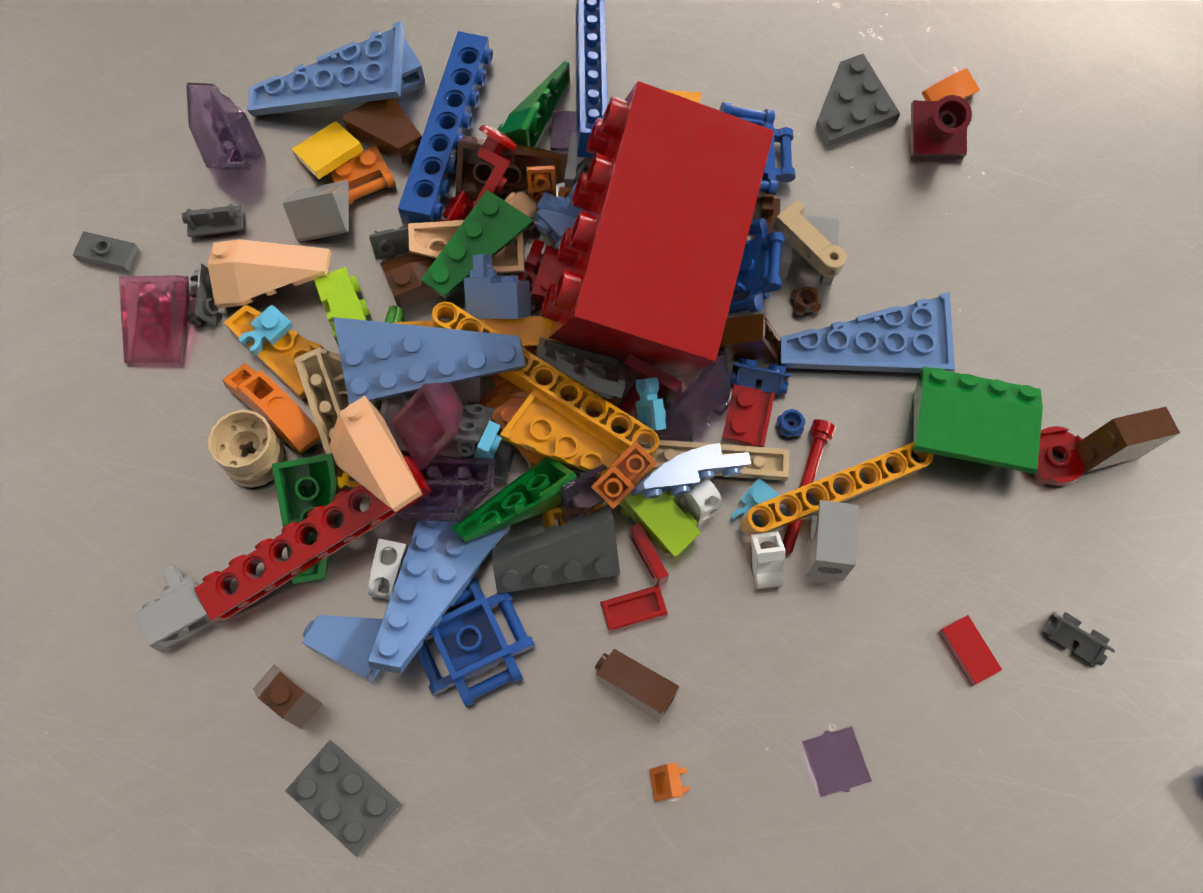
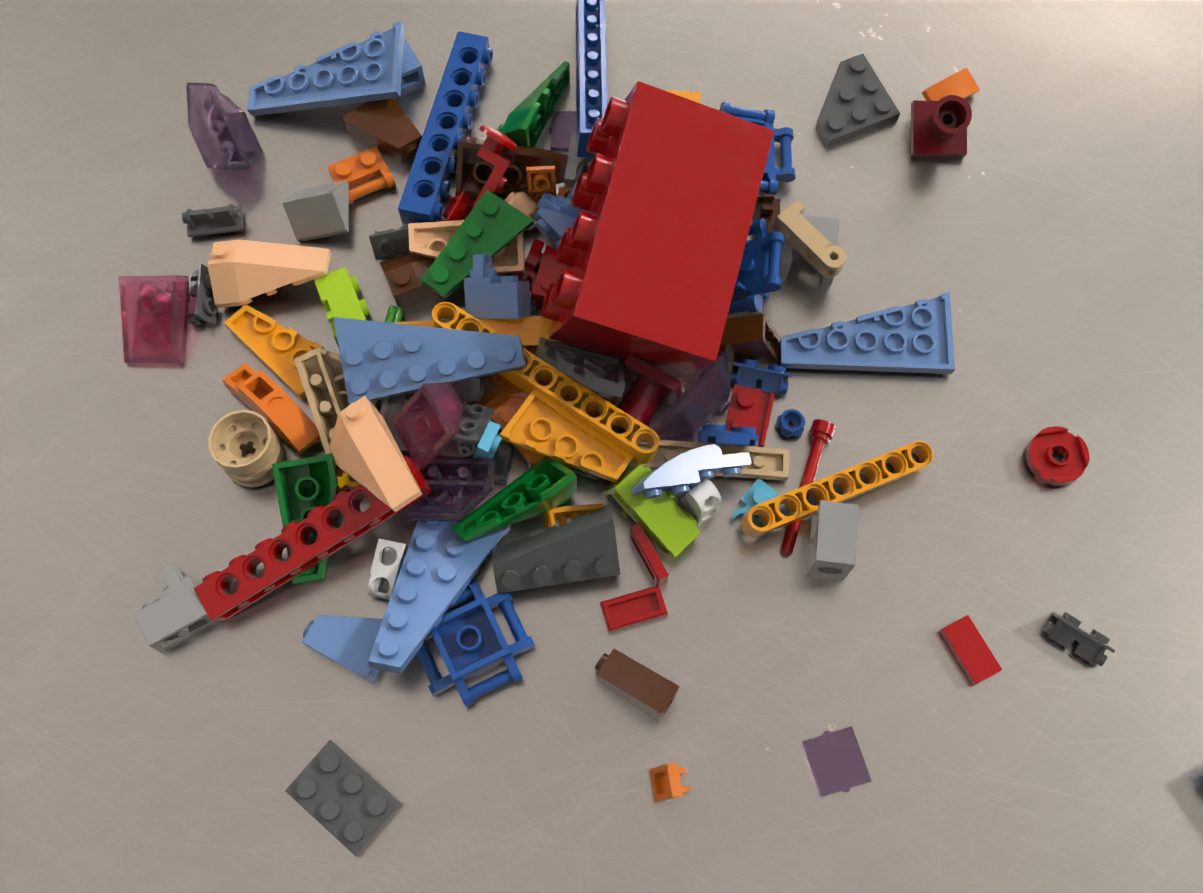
dark grey plate [73,231,139,272] -> none
medium azure plate [239,305,294,356] -> none
reddish brown slope [253,664,322,729] -> none
yellow tile [292,121,364,179] -> none
piece [561,464,607,523] -> none
orange slope [591,440,657,509] -> none
medium azure plate [635,378,666,430] -> none
white leg [751,531,785,589] -> none
reddish brown plate [790,287,821,315] -> none
green slope [914,366,1043,474] -> none
reddish brown brick [1074,406,1180,471] -> none
none -> blue plate [698,424,759,446]

